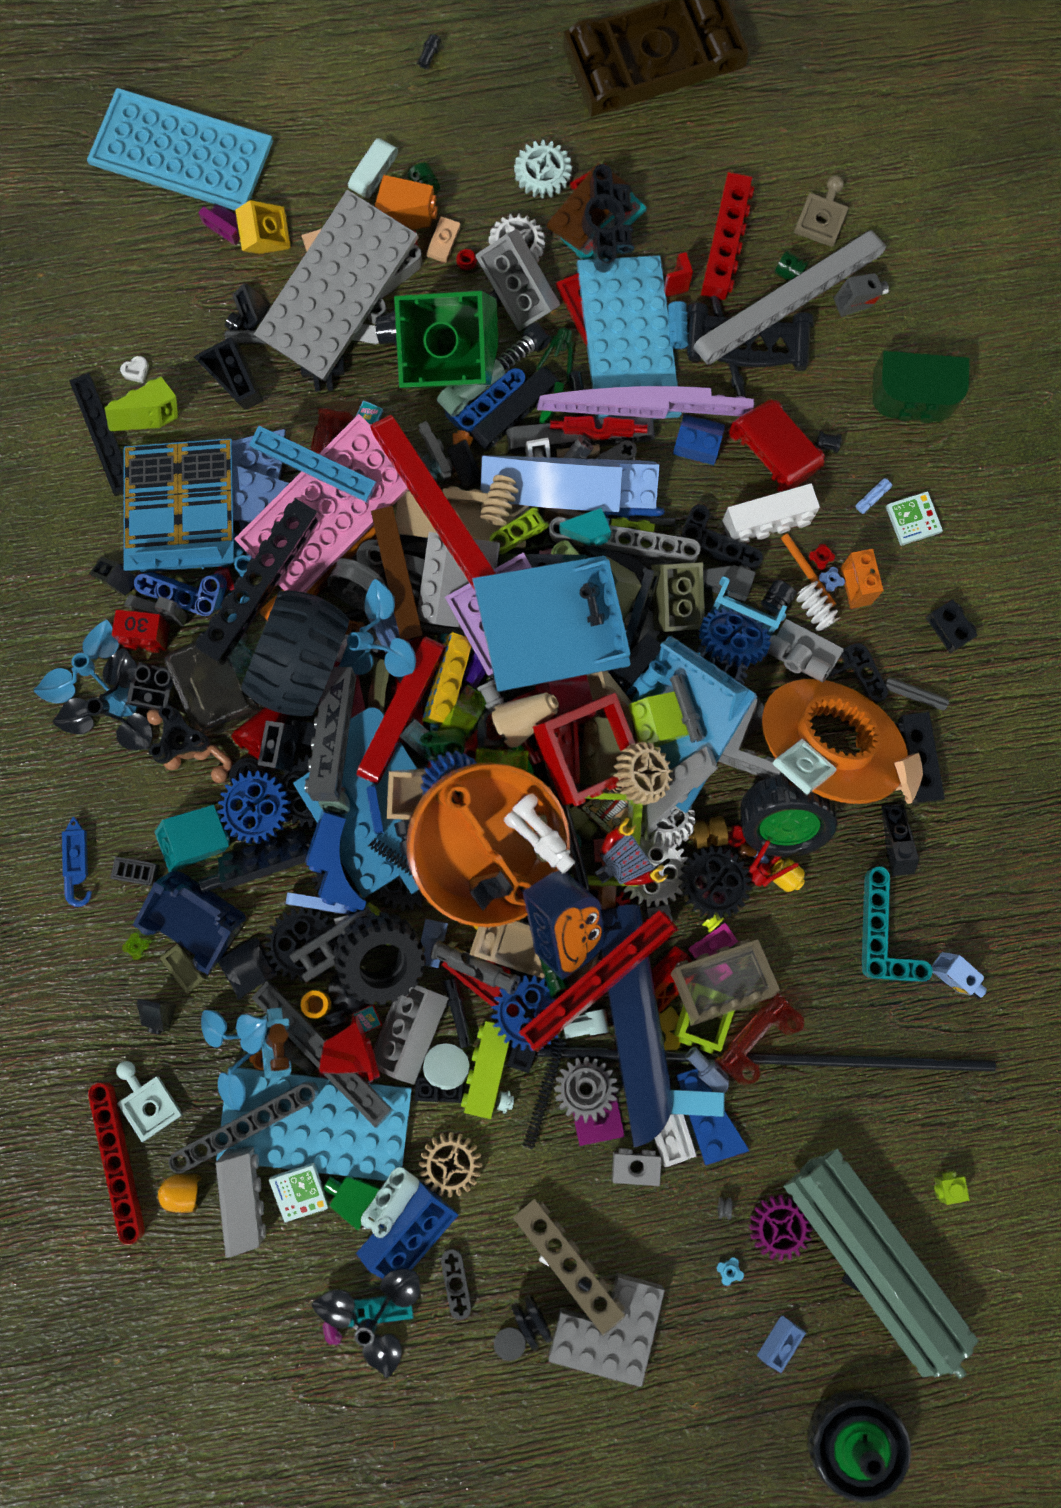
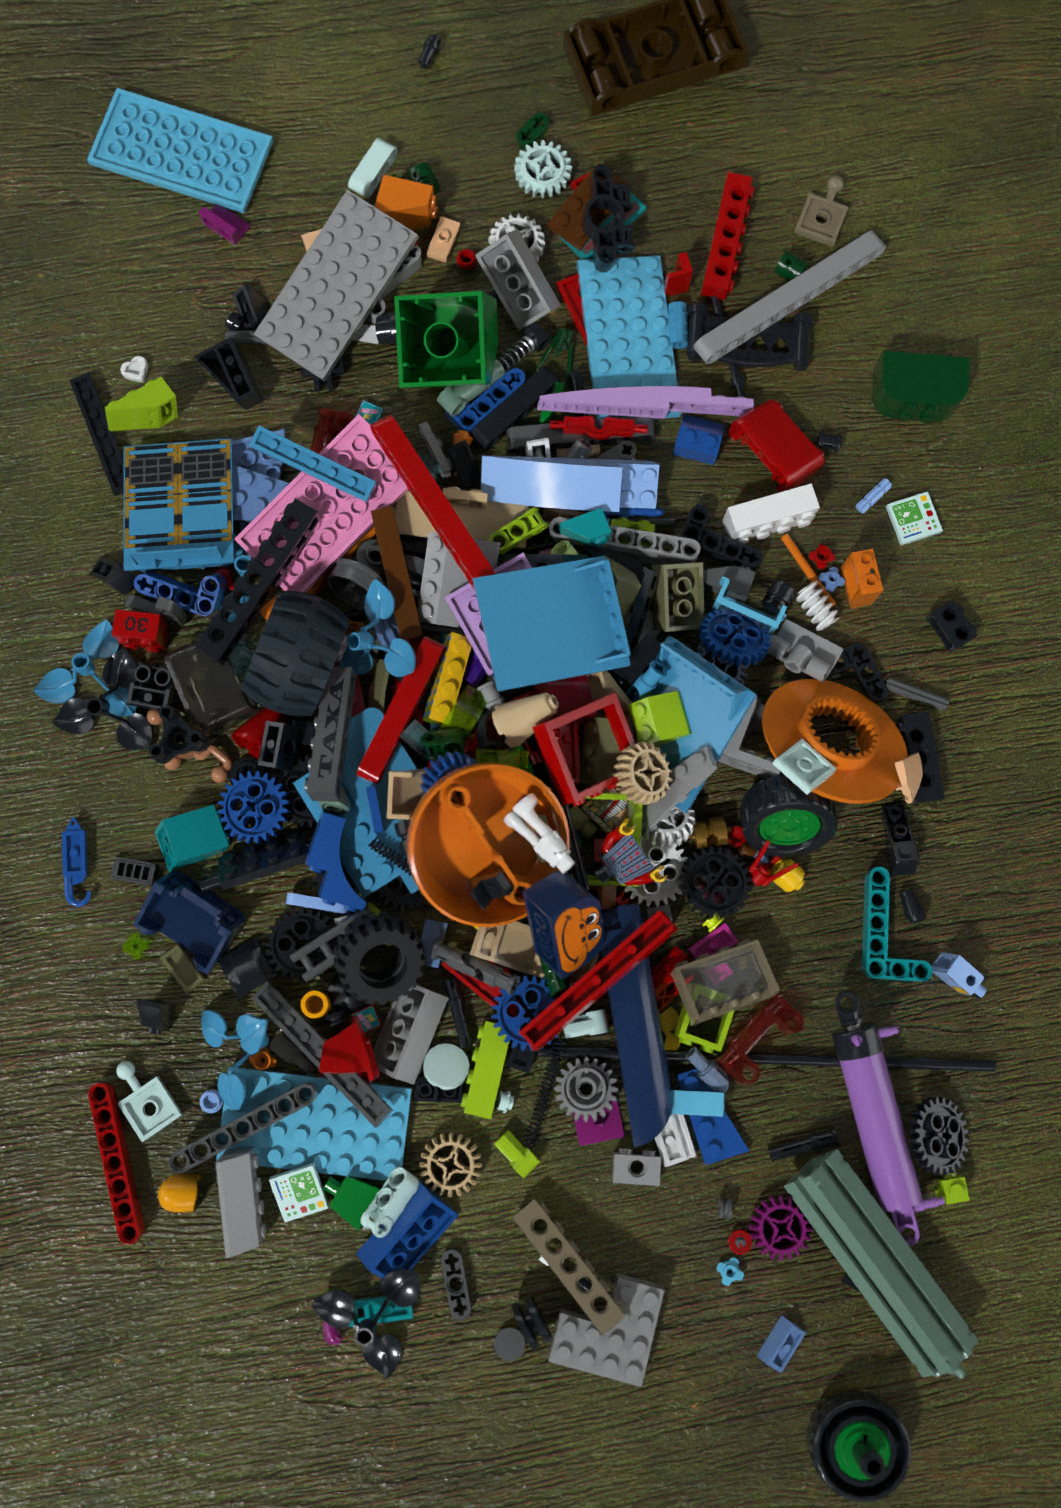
yellow slope [235,200,291,254] -> none
hips [262,1008,291,1078] -> none
tan piece [480,475,518,526] -> none
black bar [579,582,605,627] -> none
dark grey pin [670,674,705,743] -> none
dark grey torso [833,273,889,317] -> none
none -> light blue plate [200,1090,224,1113]
none -> lime piece [494,1130,540,1179]
none -> dark green beam [517,113,549,150]
none -> red tile [728,1229,752,1255]
none -> black pin [768,1126,840,1162]
none -> medium lavender piece [831,989,945,1246]
none -> black cone [899,889,927,924]
none -> black gear [907,1097,969,1175]

